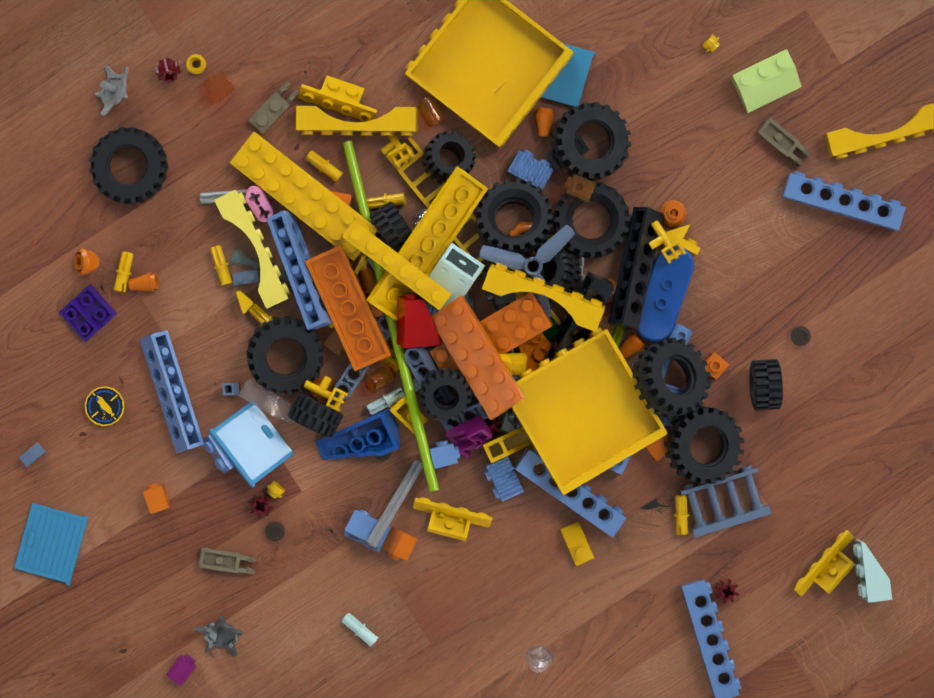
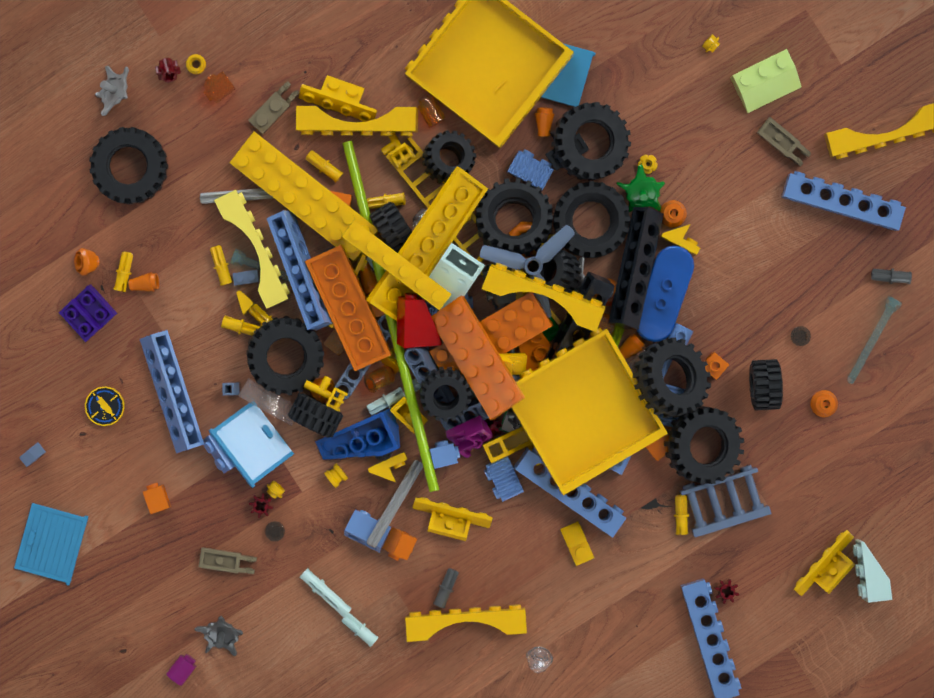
bright pink beam [245,186,274,222] -> none
clear orange brick [564,174,596,203] -> none
yellow arm [649,220,686,264] -> none
none -> yellow axle [221,315,260,336]
none -> light aqua pin [299,568,352,618]
none -> yellow wheel [324,463,348,488]
none -> yellow slope [368,451,408,482]
none -> yellow arch [405,604,527,642]
none -> dark grey axle [433,568,459,608]
none -> green piece [616,164,665,212]
none -> yellow plate [638,155,658,174]
none -> orange cone [810,390,838,417]
none -> clear light blue piece [847,296,902,384]
none -> dark grey axle [871,268,912,284]

